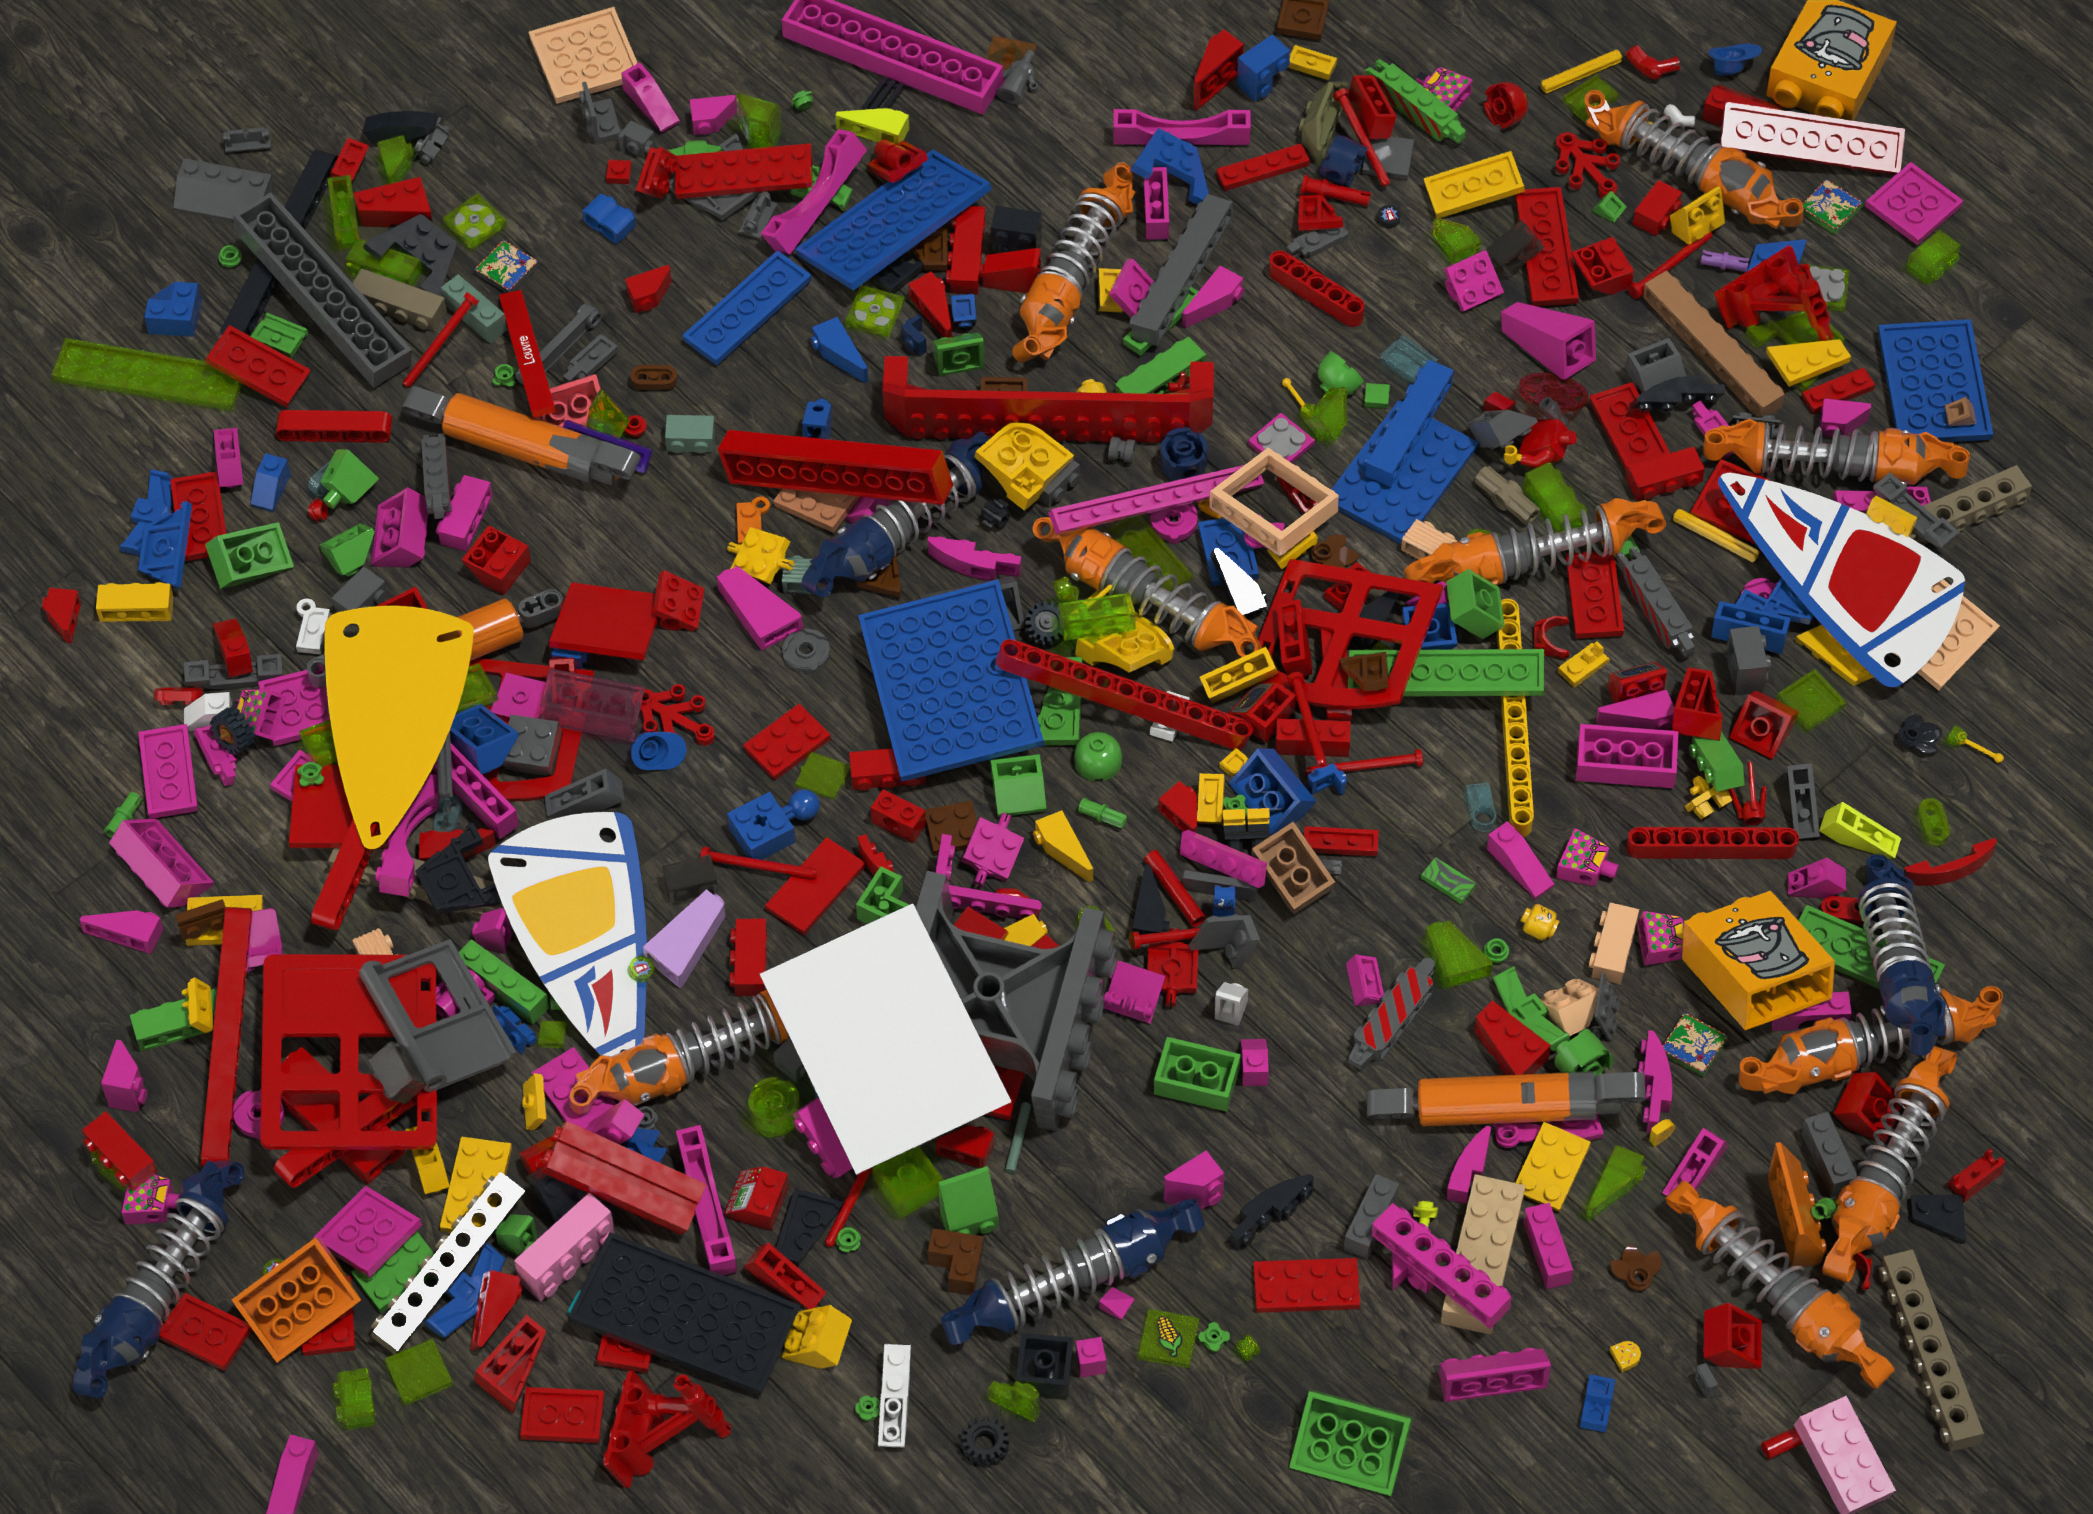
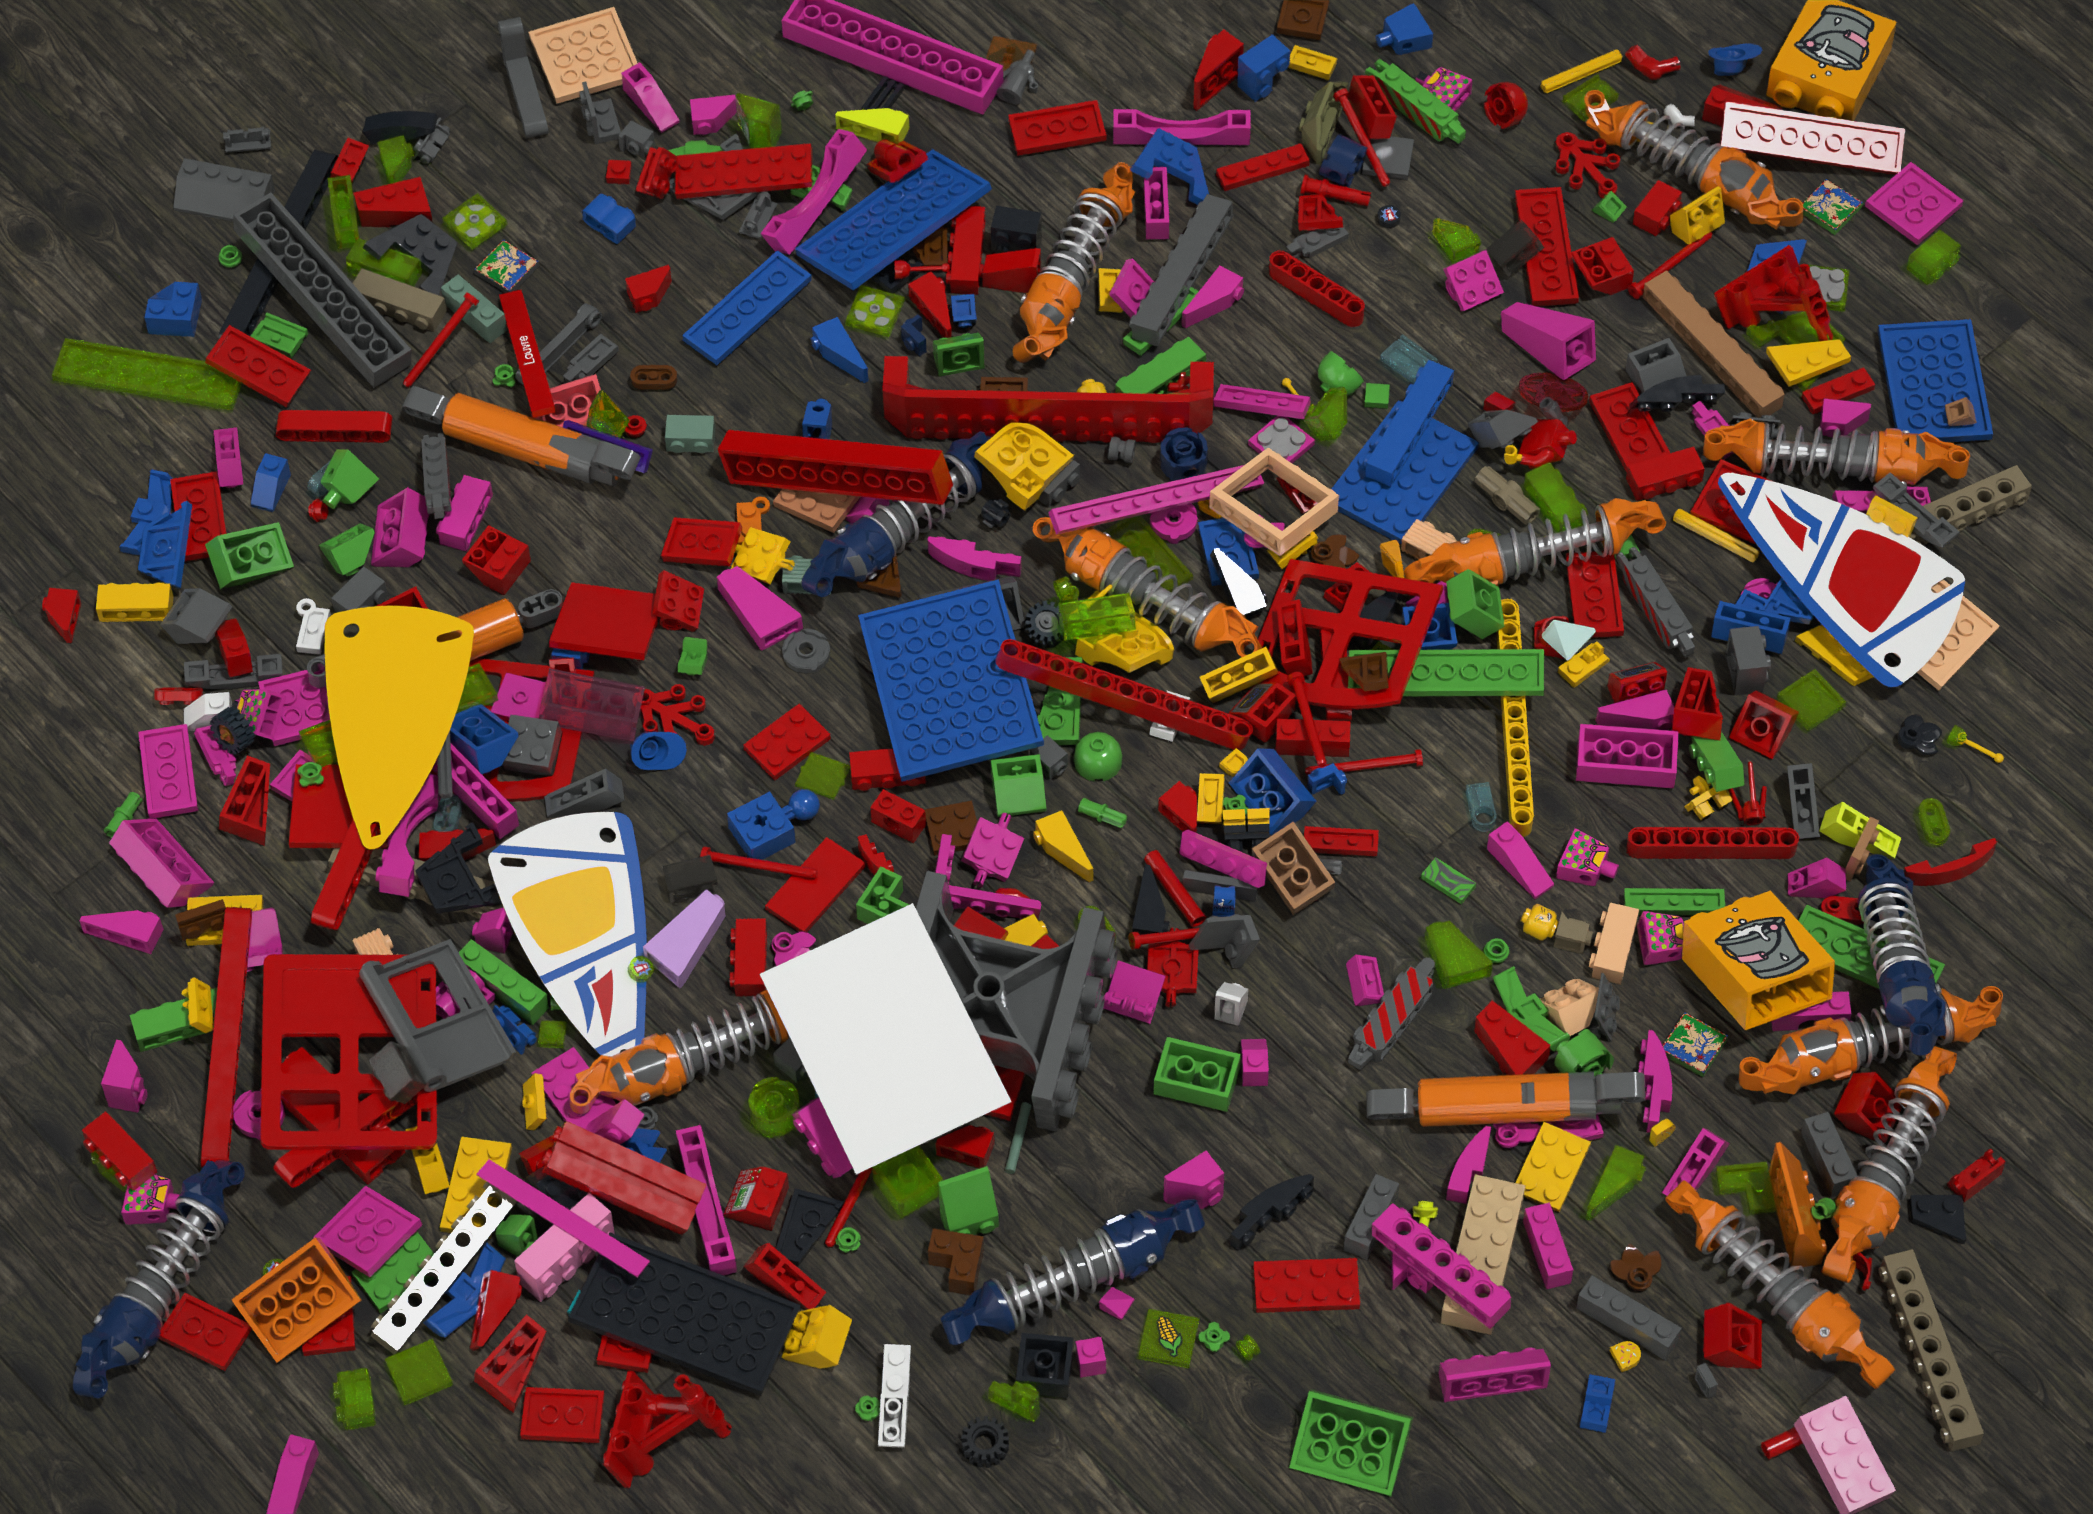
yellow plate [1424,151,1525,218] -> none
medium lavender pin [1700,250,1749,273] -> none
none -> dark grey slope [160,588,232,644]
none -> red wedge [219,755,270,846]
none -> dark pink piece [476,1159,650,1278]
none -> dark grey beam [498,17,549,139]
none -> red plate [661,517,742,566]
none -> bright green bracket [678,637,708,675]
none -> dark pink plate [772,932,816,966]
none -> red hinge [894,260,950,279]
none -> red plate [1008,100,1106,156]
none -> dark grey brick [1030,735,1068,780]
none -> dark pink plate [1213,384,1311,419]
none -> blue torso [1376,3,1433,55]
none -> light orange slope [1380,540,1404,578]
none -> light aqua slope [1542,620,1596,661]
none -> dark tan window [1554,912,1593,954]
none -> dark grey brick [1576,1276,1682,1361]
none -> bright green plate [1624,888,1725,915]
none -> clear neon green plate [1715,1162,1776,1214]
none -> medium nougat plate [1845,817,1880,882]

